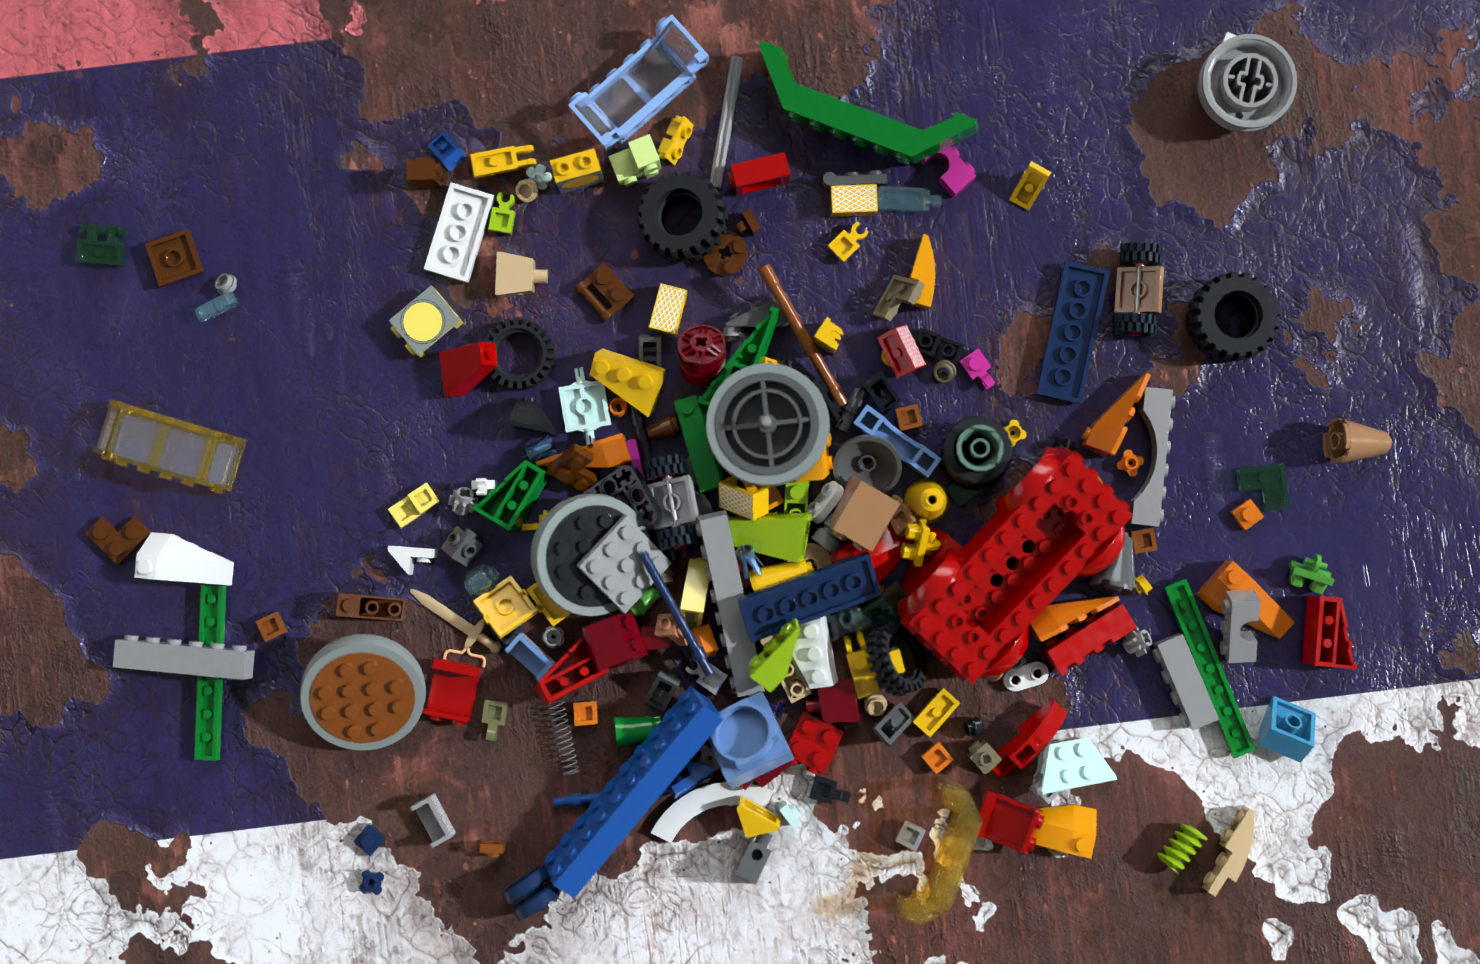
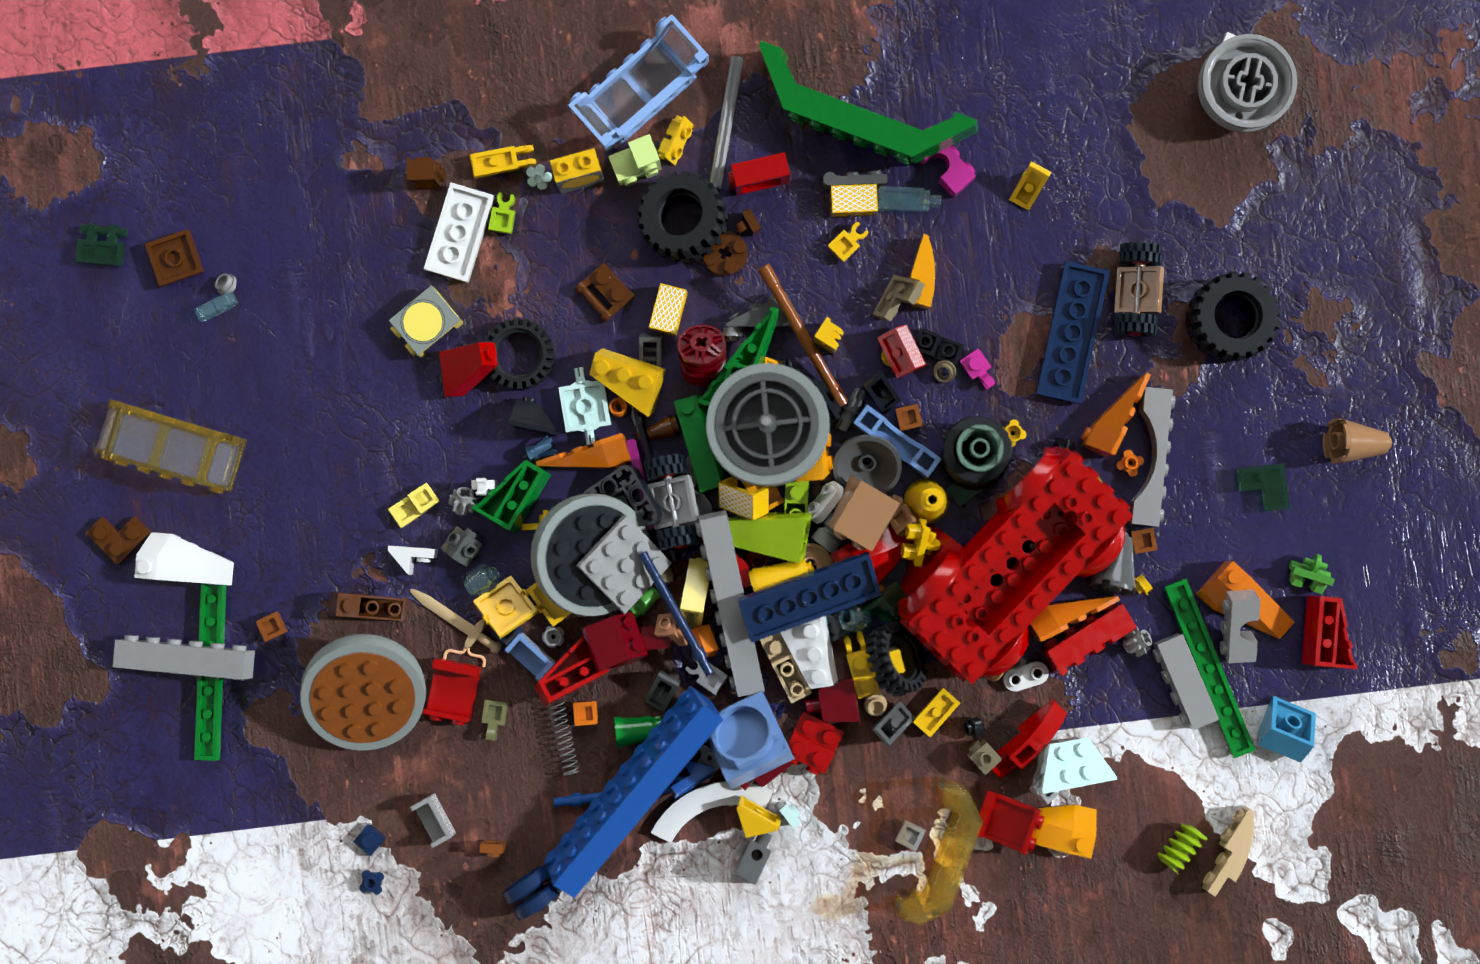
blue slope [427,131,466,171] -> none
tan torso [495,252,548,298] -> none
tan plate [516,179,538,202] -> none
reddish brown plate [547,444,598,493] -> none
flat silver piece [735,544,764,579] -> none
lime slope [748,618,800,693] -> none
black plate [809,775,851,805] -> none
orange plate [921,741,954,774] -> none
orange plate [1230,499,1264,531] -> none

